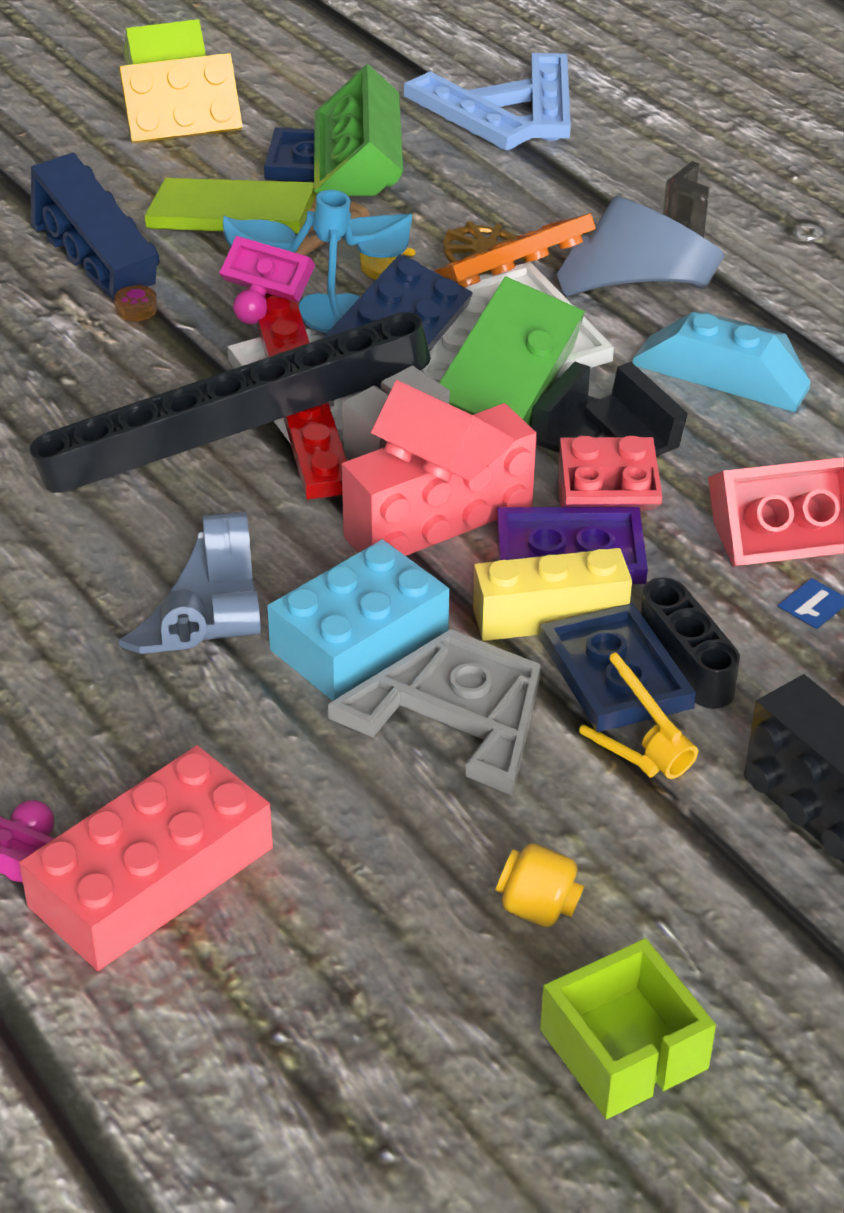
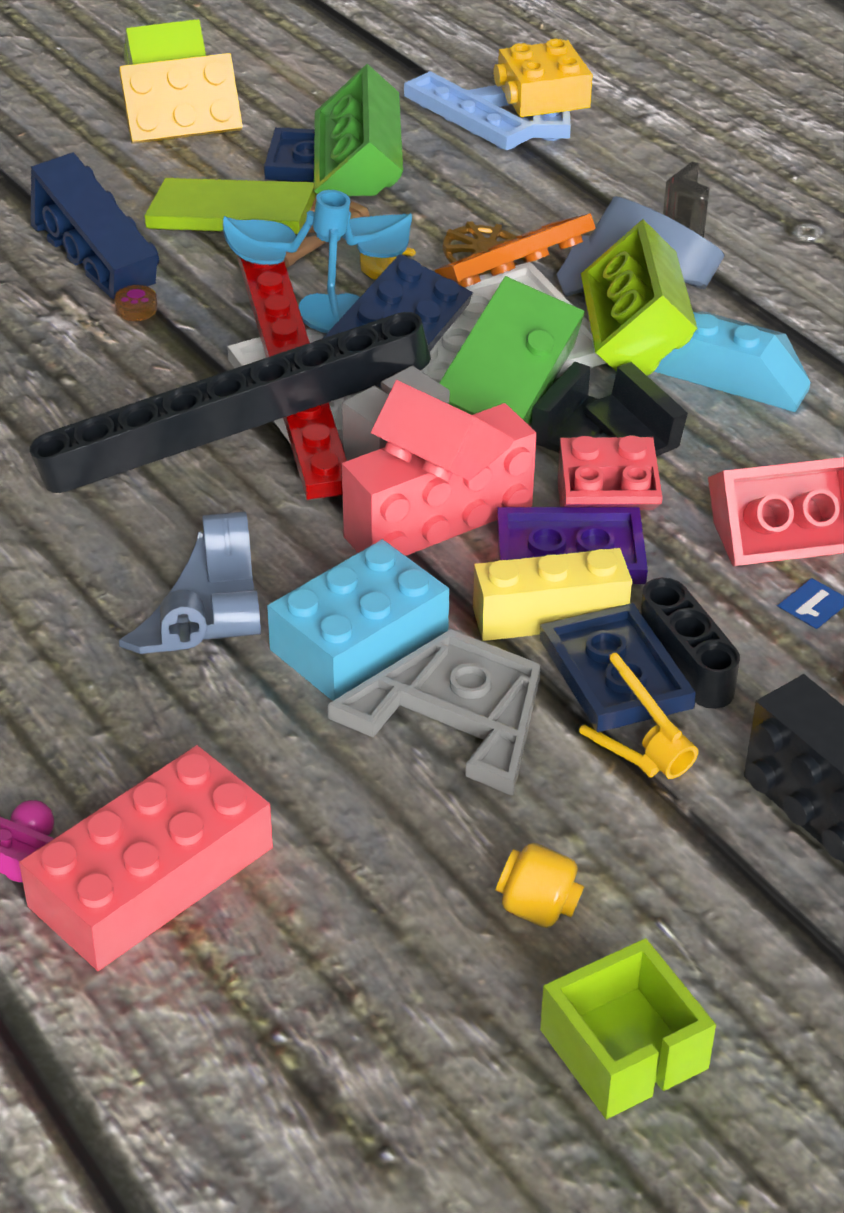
dark pink plate [219,236,315,324] -> none
none -> yellow brick [493,39,593,117]
none -> lime brick [581,219,698,376]

